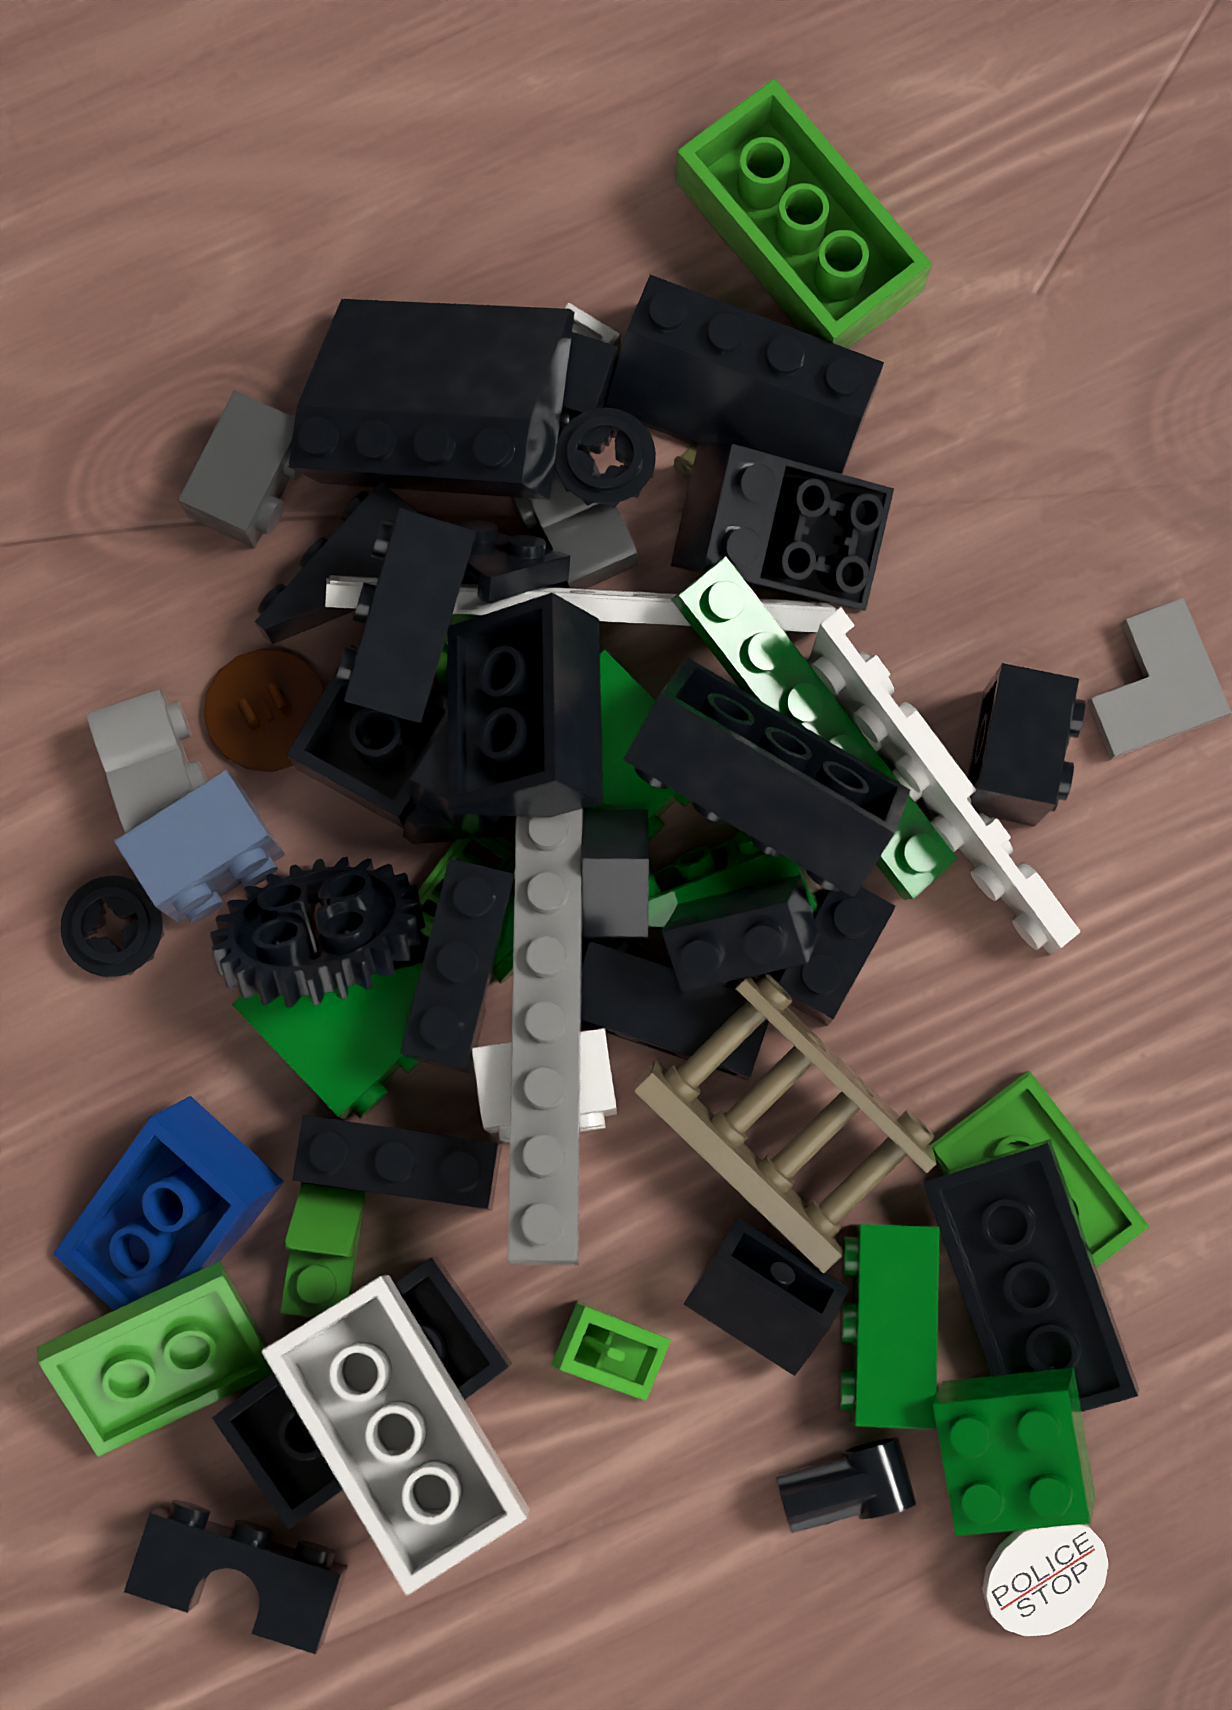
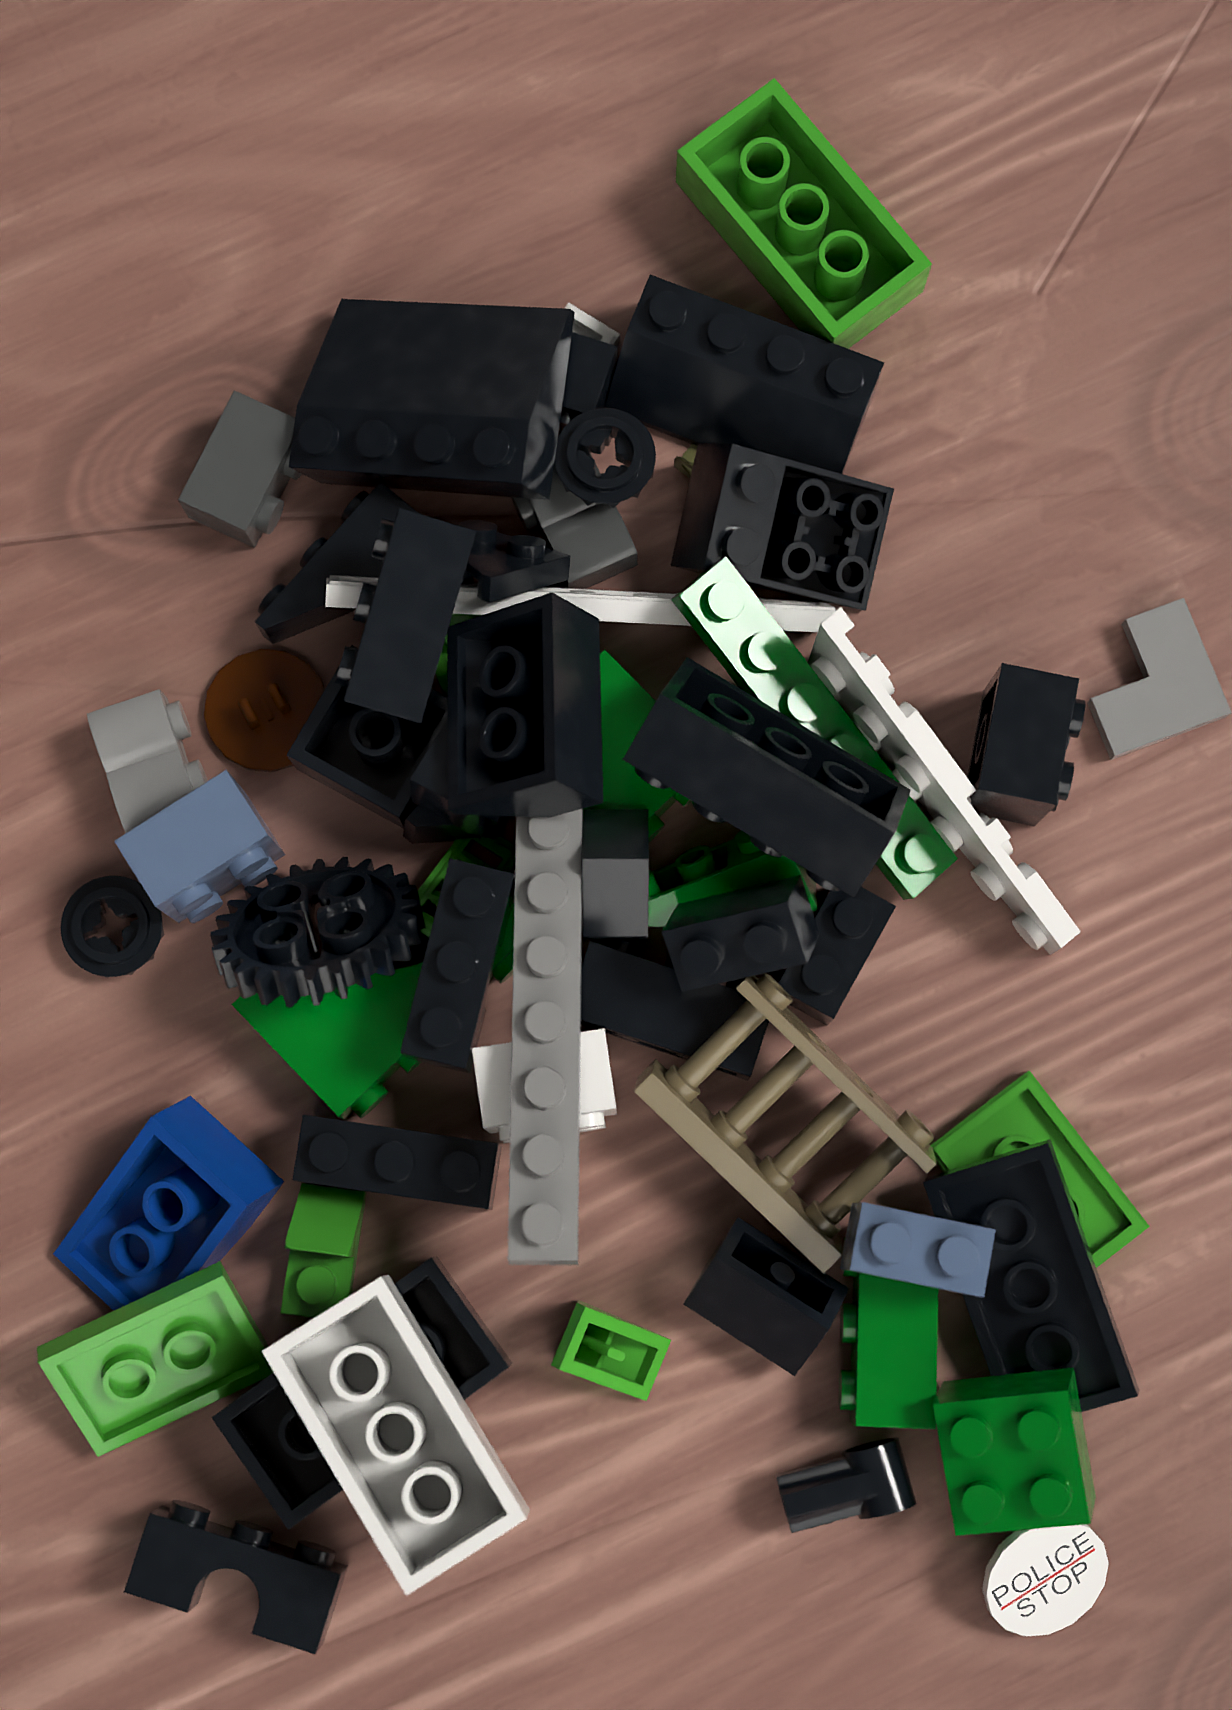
none -> sand blue brick [840,1202,996,1297]

